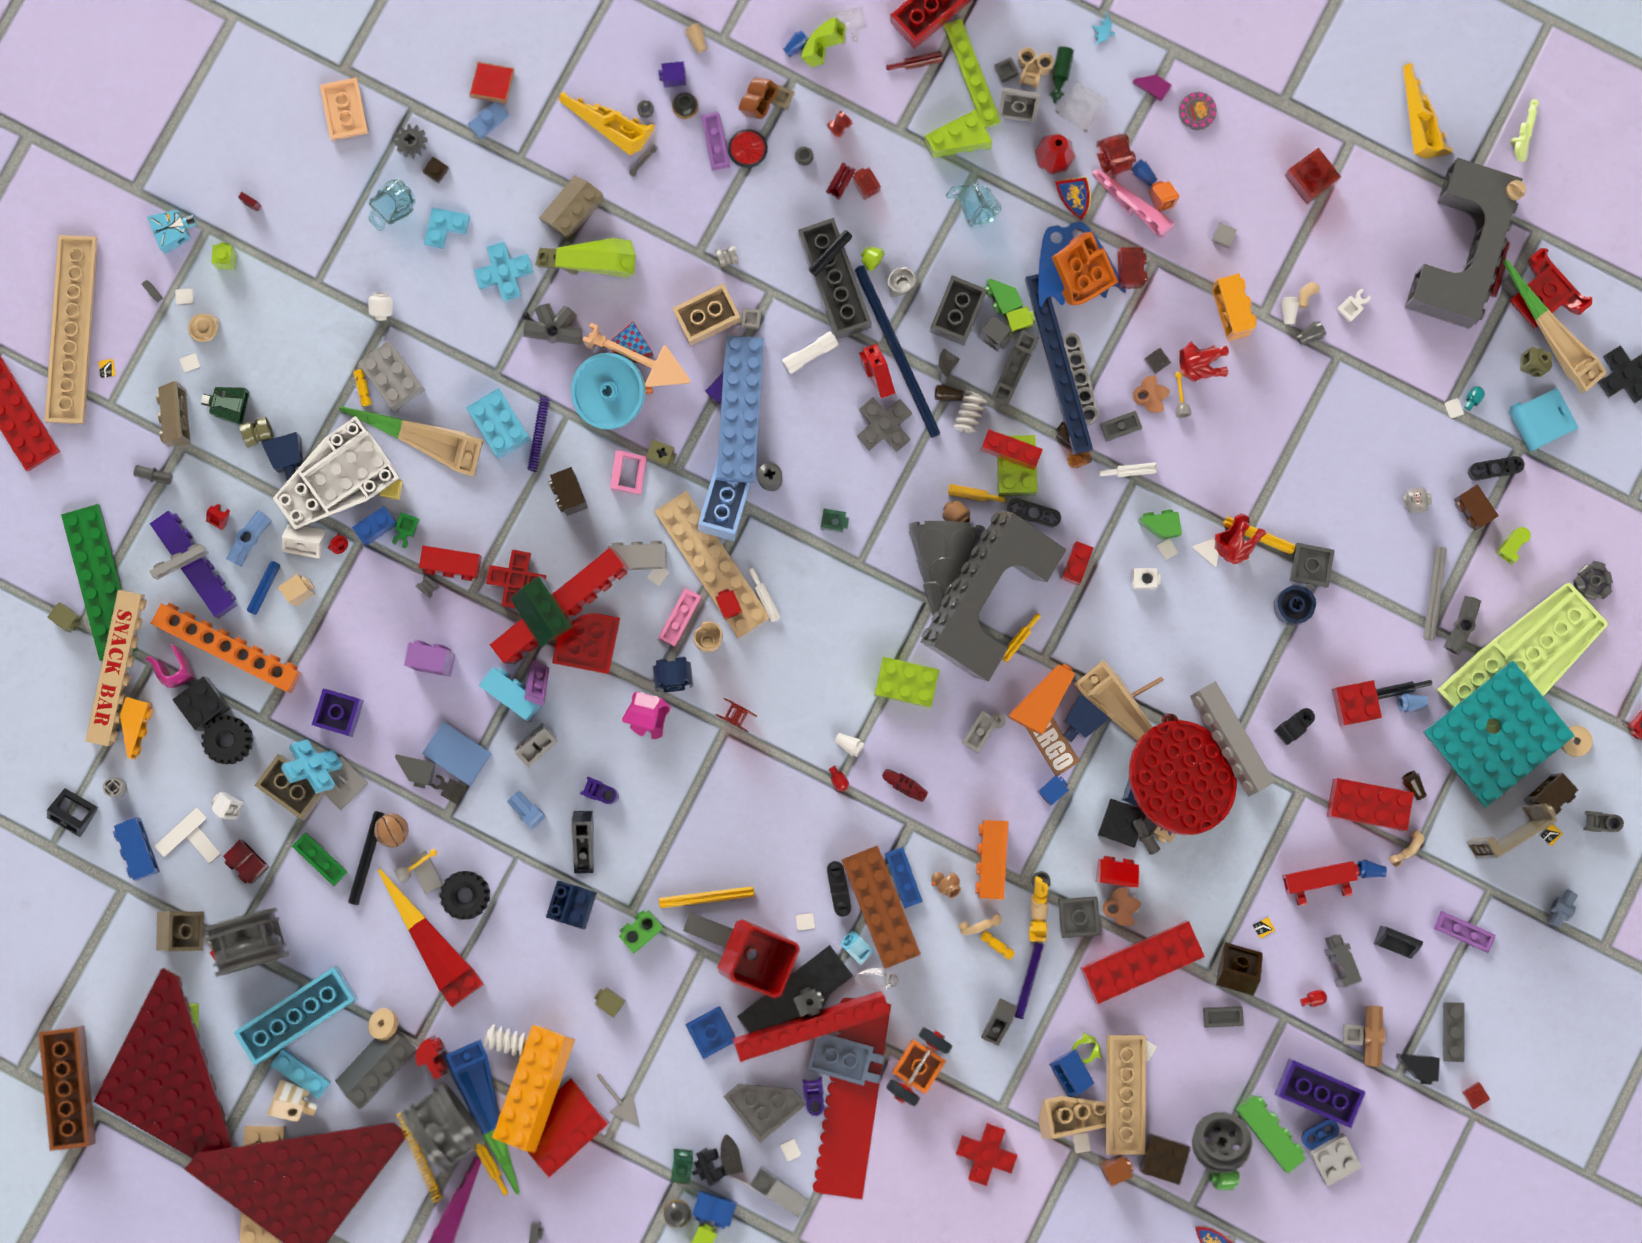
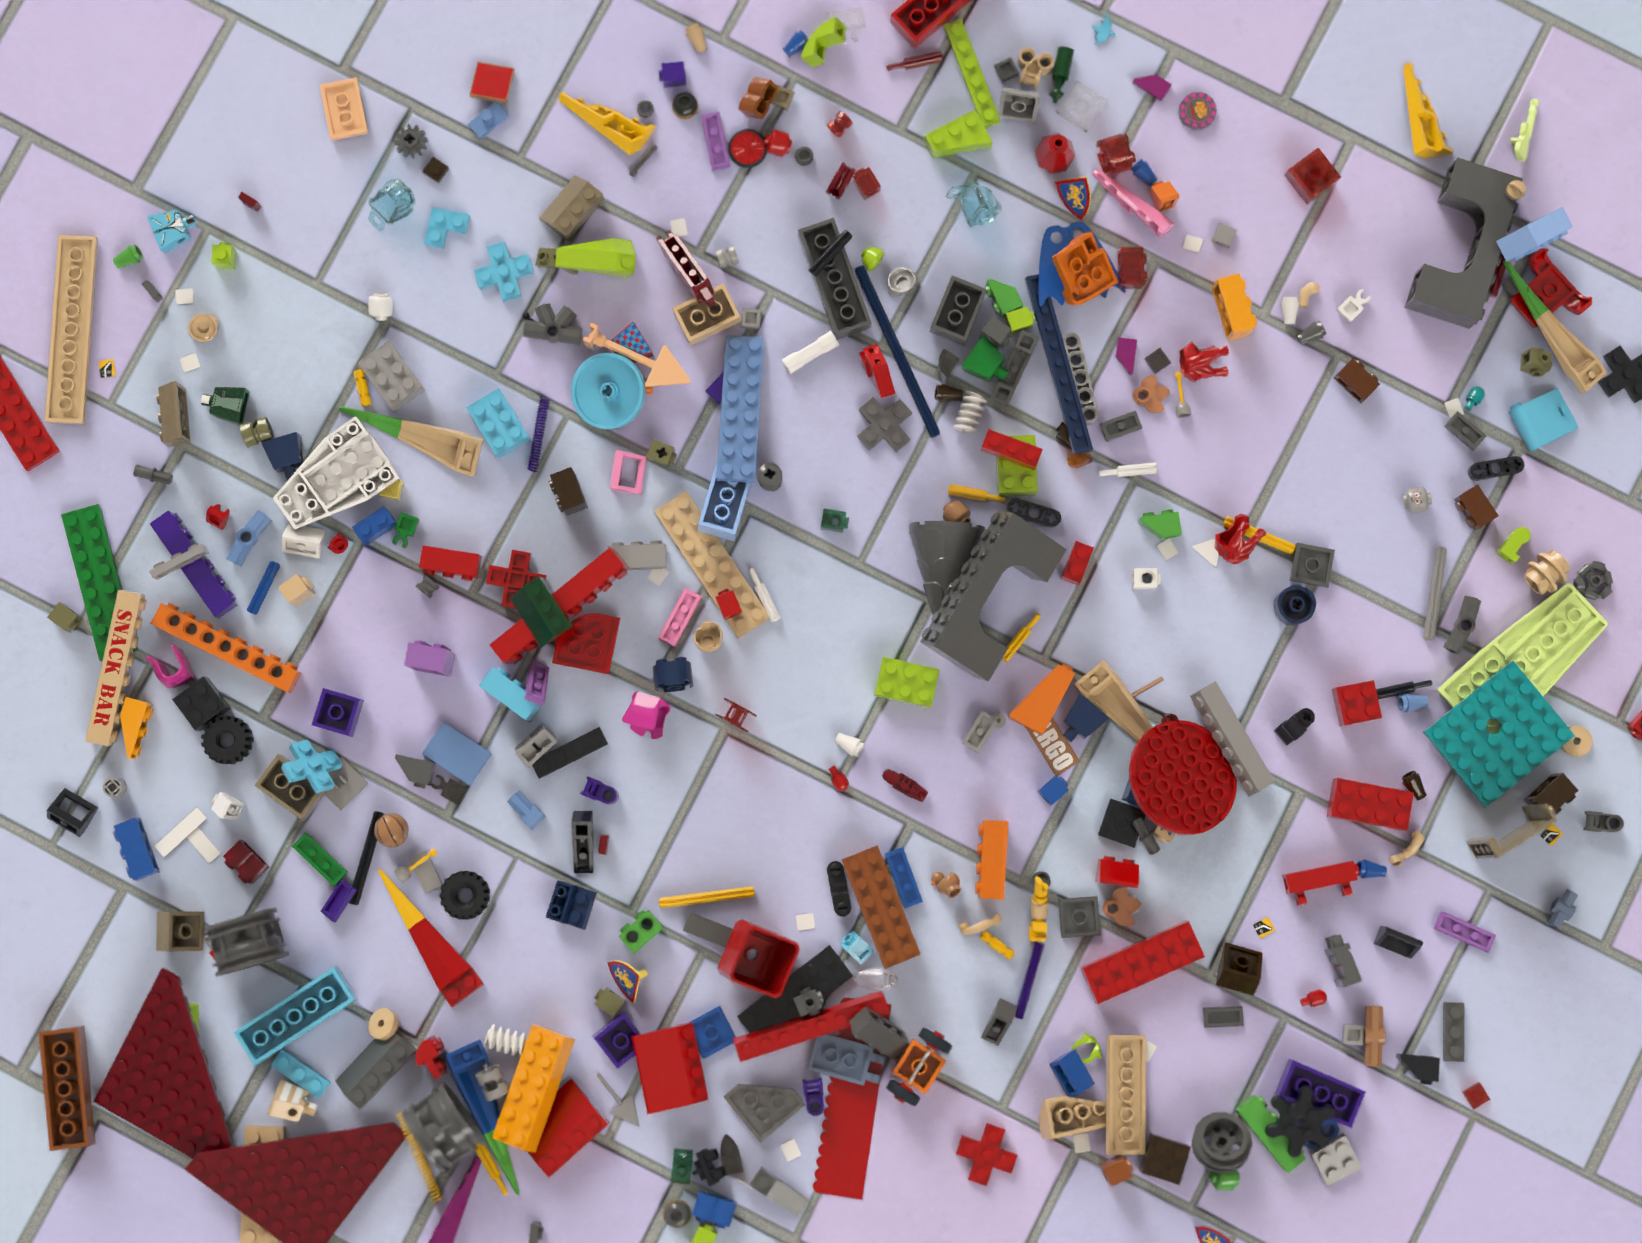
none -> bright green cone [113,245,143,269]
none -> dark purple tile [320,879,357,923]
none -> light grey wheel [475,1064,509,1101]
none -> black plate [532,727,608,779]
none -> dark purple brick [592,1012,640,1069]
none -> dark red tile [598,835,610,855]
none -> shield [608,960,648,1004]
none -> red piece [631,1022,709,1115]
none -> hinge [656,230,716,307]
none -> white sticker [670,218,688,237]
none -> red head [763,129,792,157]
none -> dark grey brick [849,1006,909,1059]
none -> green torso [962,336,1009,382]
none -> magenta tile [1115,337,1137,375]
none -> white sticker [1183,235,1203,253]
none -> black plate [1265,1085,1336,1157]
none -> reddish brown brick [1333,358,1380,404]
none -> dark grey plate [1444,411,1487,451]
none -> light blue brick [1496,207,1573,262]
none -> tan piece [1524,550,1570,595]

